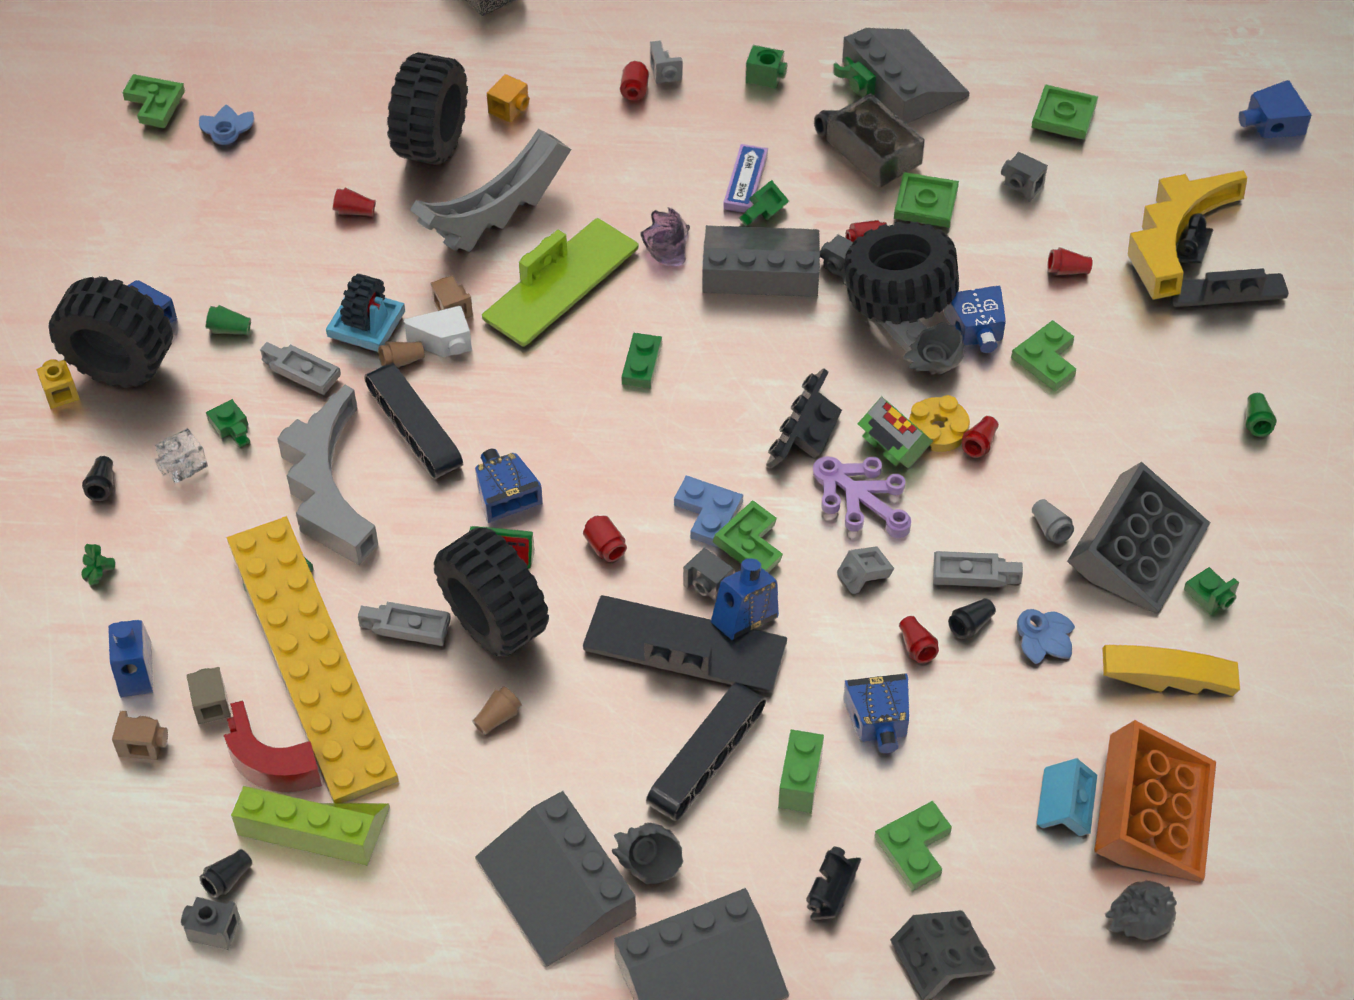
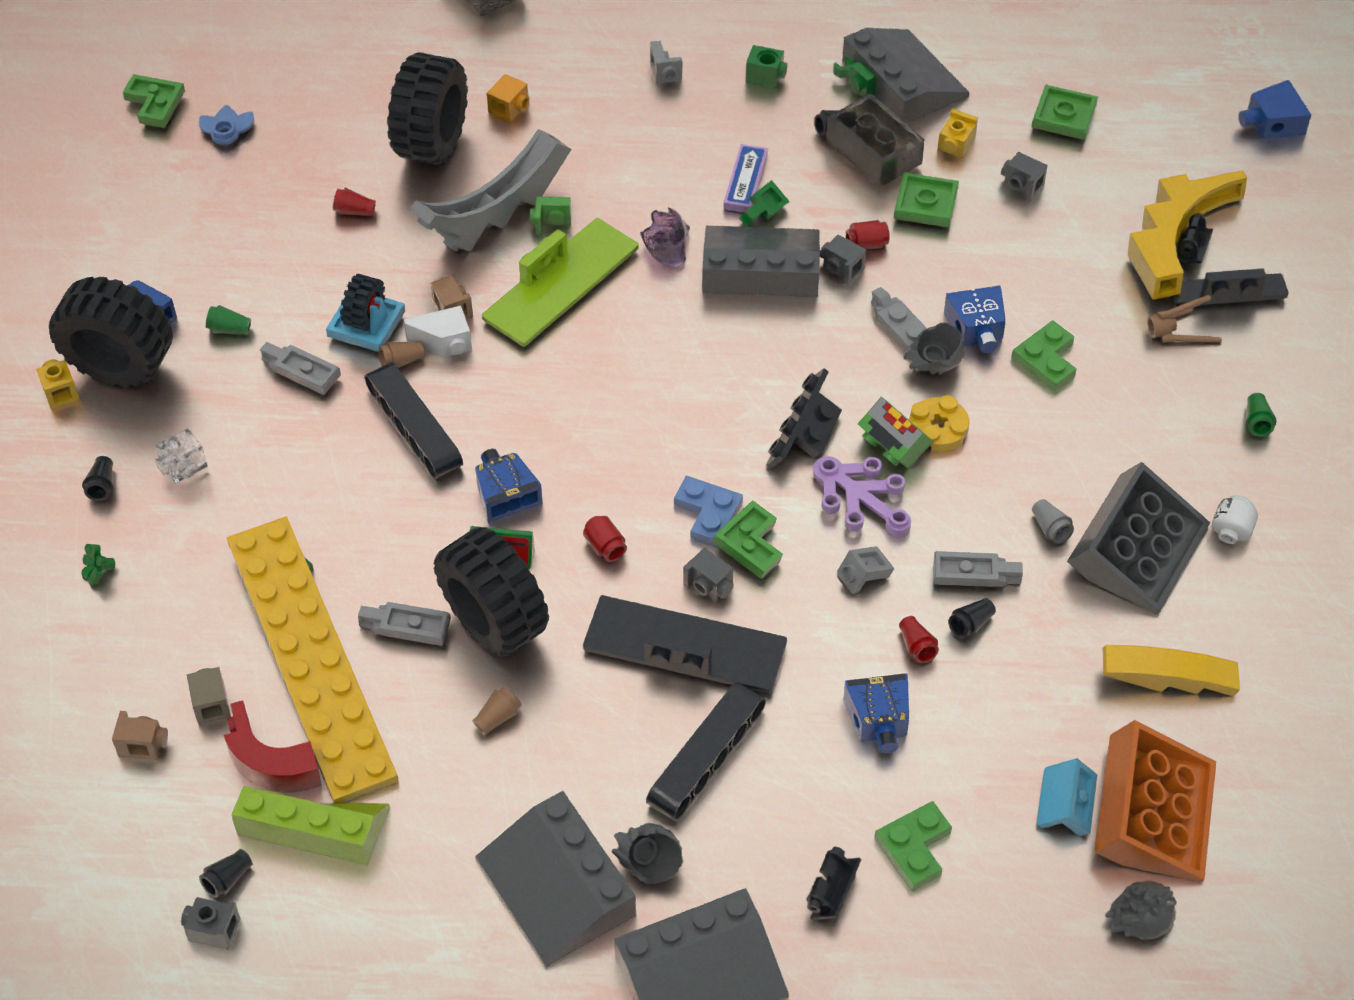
blue torso [108,620,153,698] -> none
green plate [206,399,250,448] -> none
light grey arch [277,385,378,565] -> none
red brick [620,61,649,101] -> none
green plate [621,332,662,389] -> none
blue torso [711,558,779,640] -> none
bright green brick [778,729,824,814] -> none
black tyre [844,222,959,324] -> none
dark grey bracket [890,910,996,1000] -> none
red cone [962,416,999,458] -> none
medium blue plate [1017,609,1075,664] -> none
red cone [1047,247,1093,276] -> none
green bracket [1184,567,1239,615] -> none
none -> bright green bracket [530,197,572,236]
none -> yellow brick [937,109,978,158]
none -> medium nougat plant [1147,295,1222,343]
none -> white head [1212,495,1258,544]

